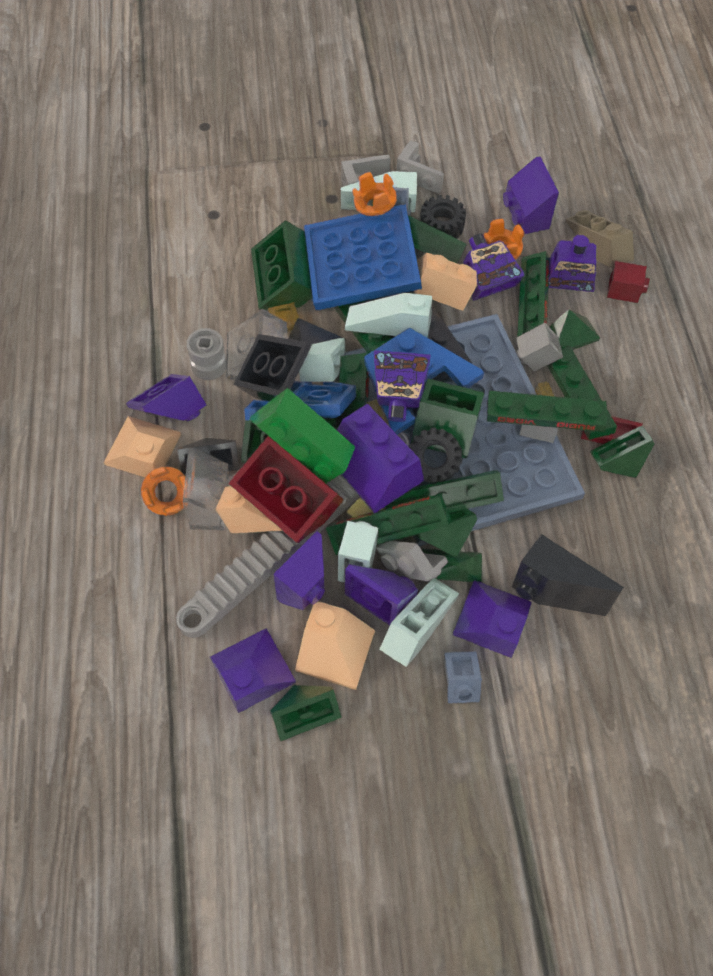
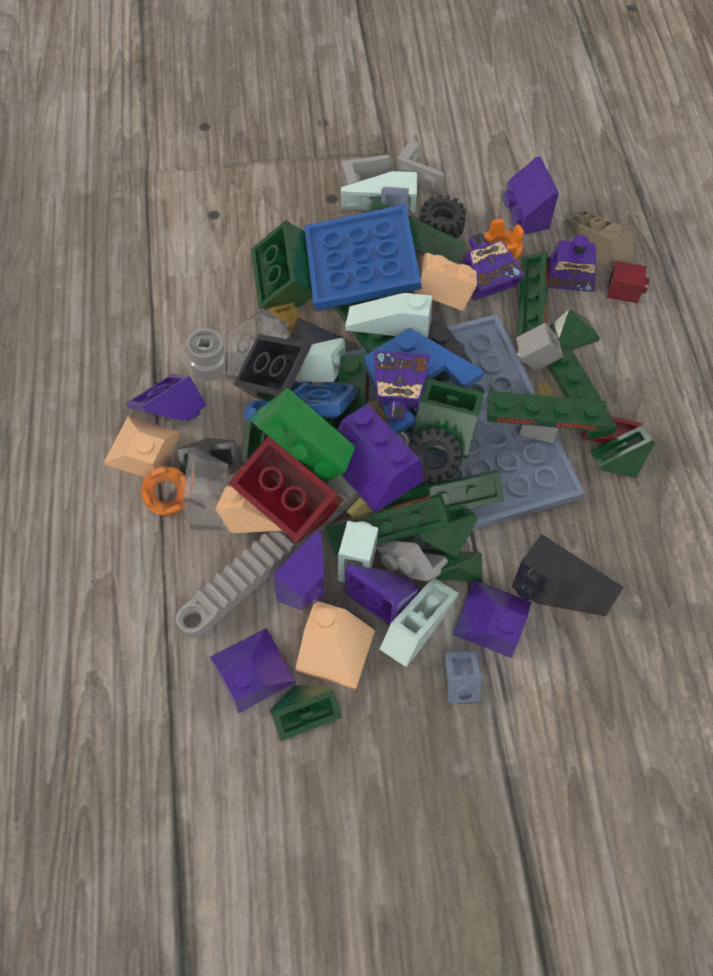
orange piece [352,172,397,216] -> none

